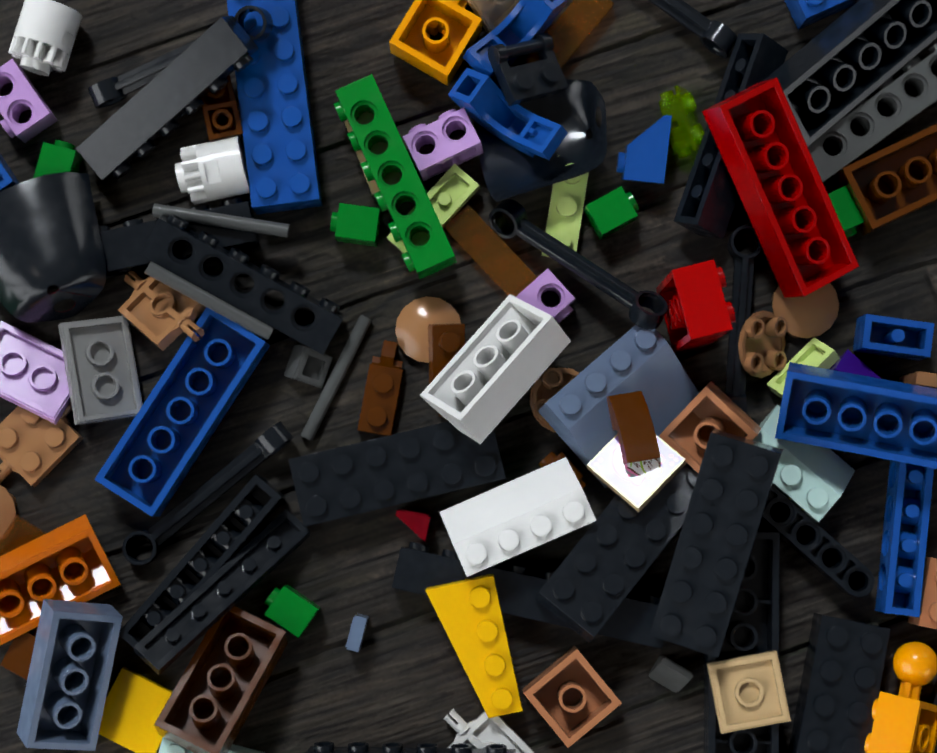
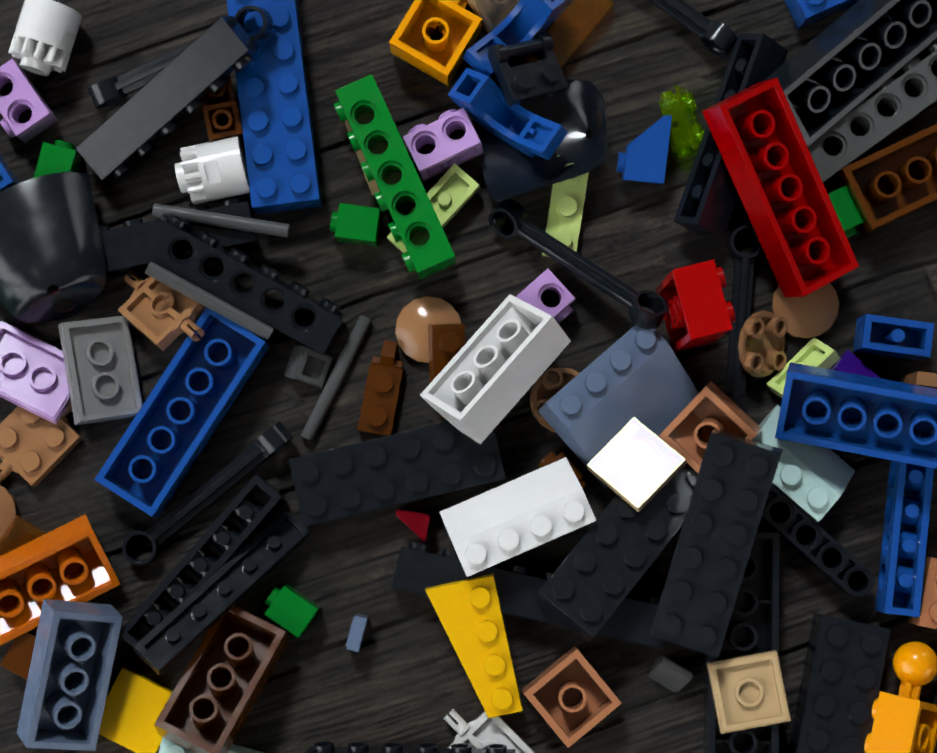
clear orange tile [444,205,537,297] -> none
green brick [584,186,639,240] -> none
reddish brown slope [607,391,661,464] -> none

